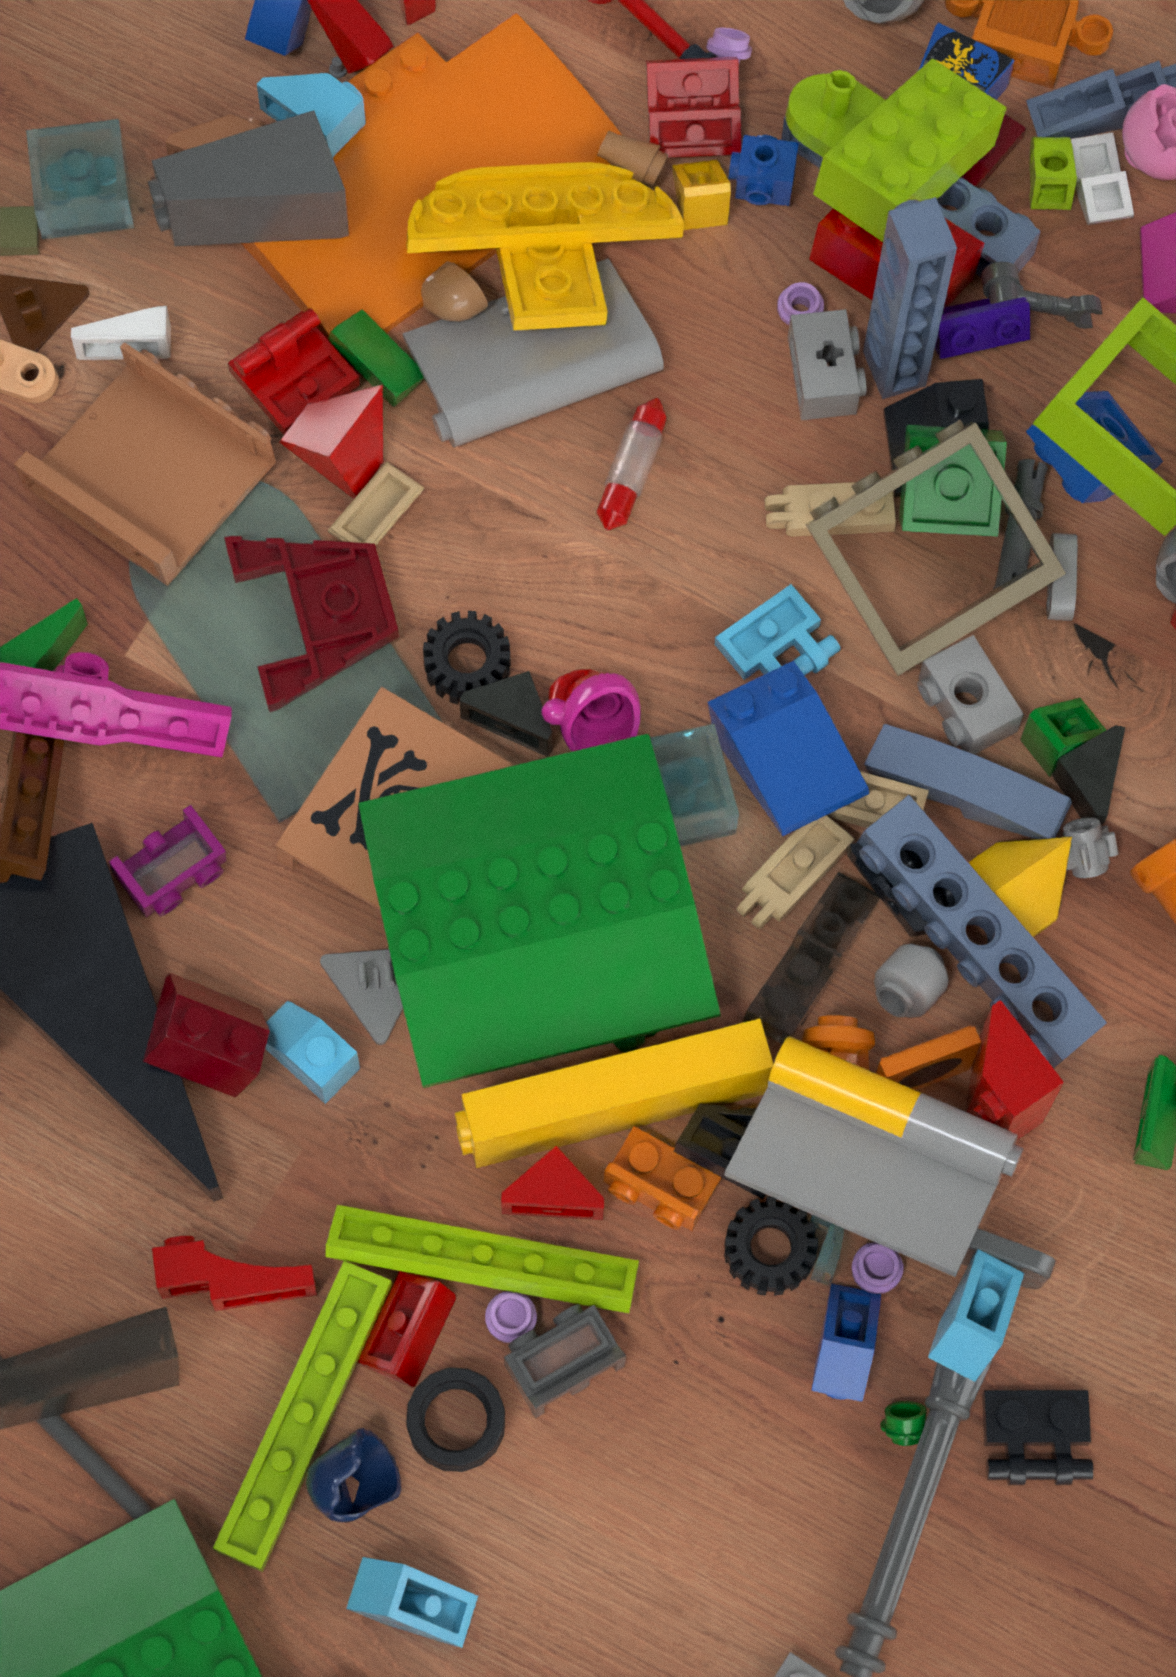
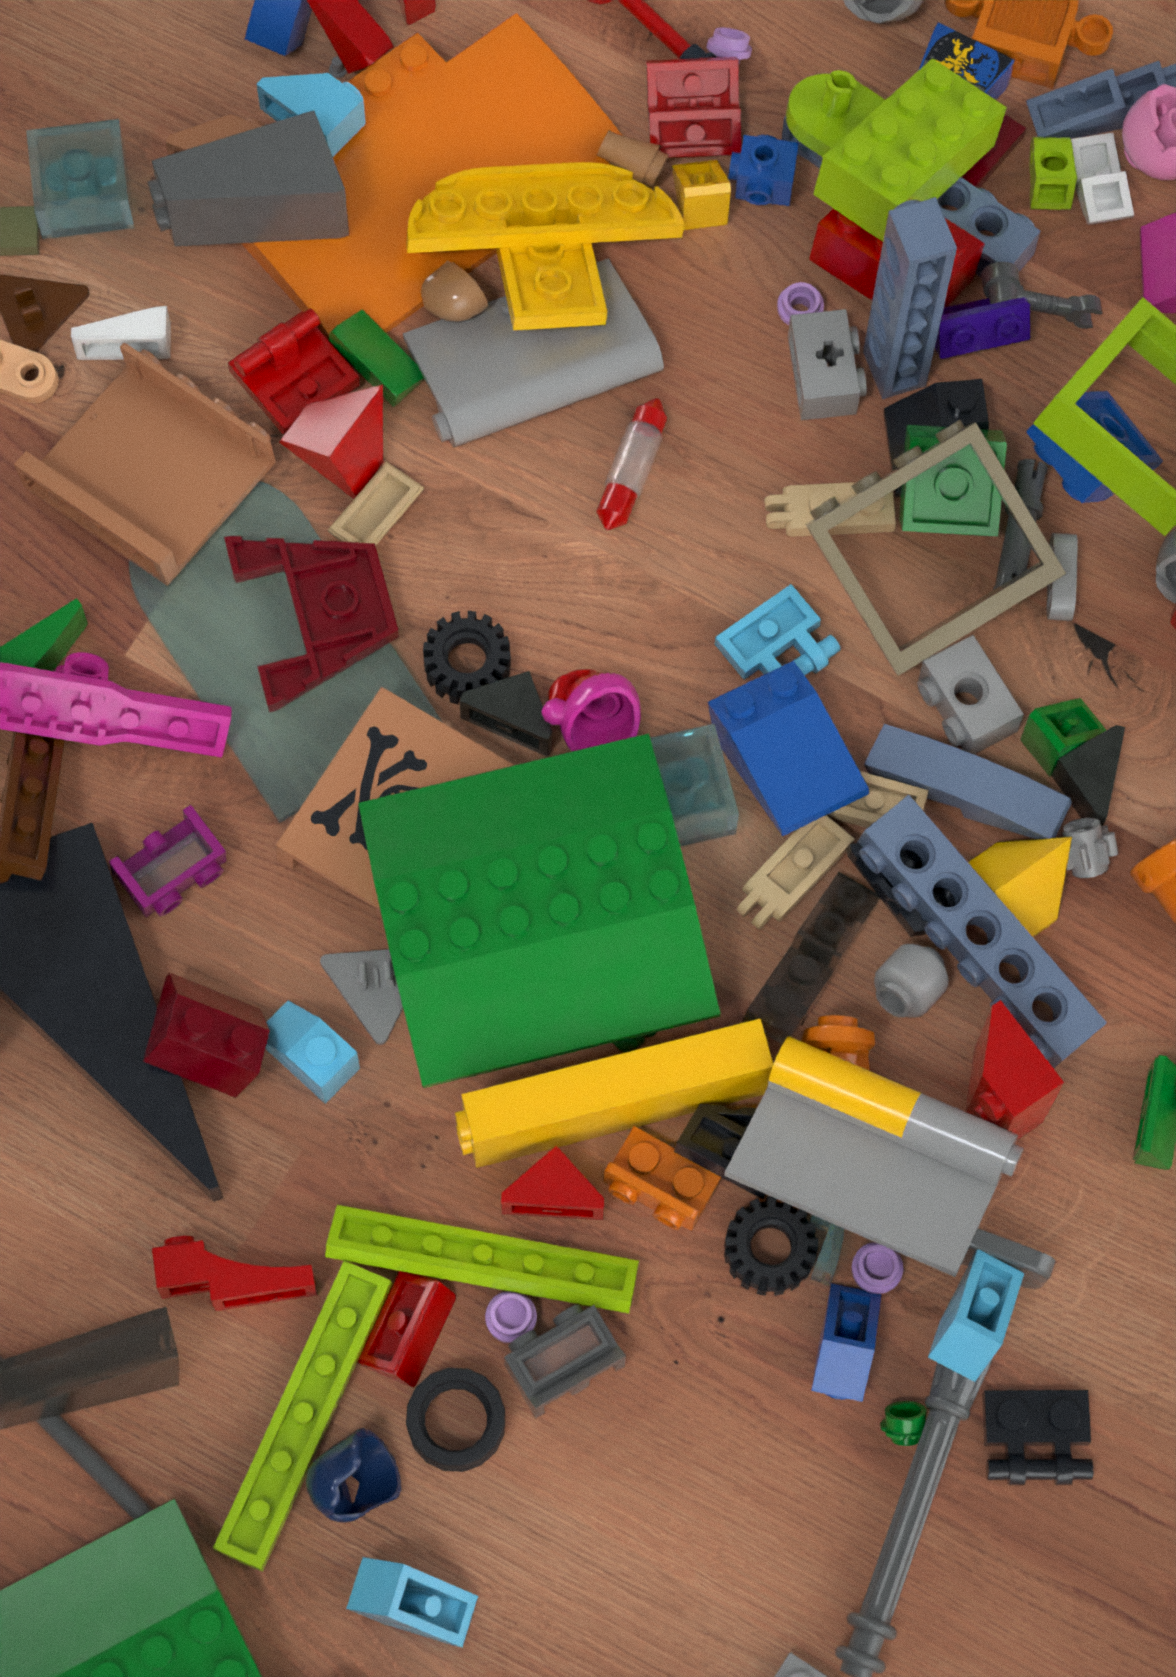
orange tile [876,1025,981,1090] -> none

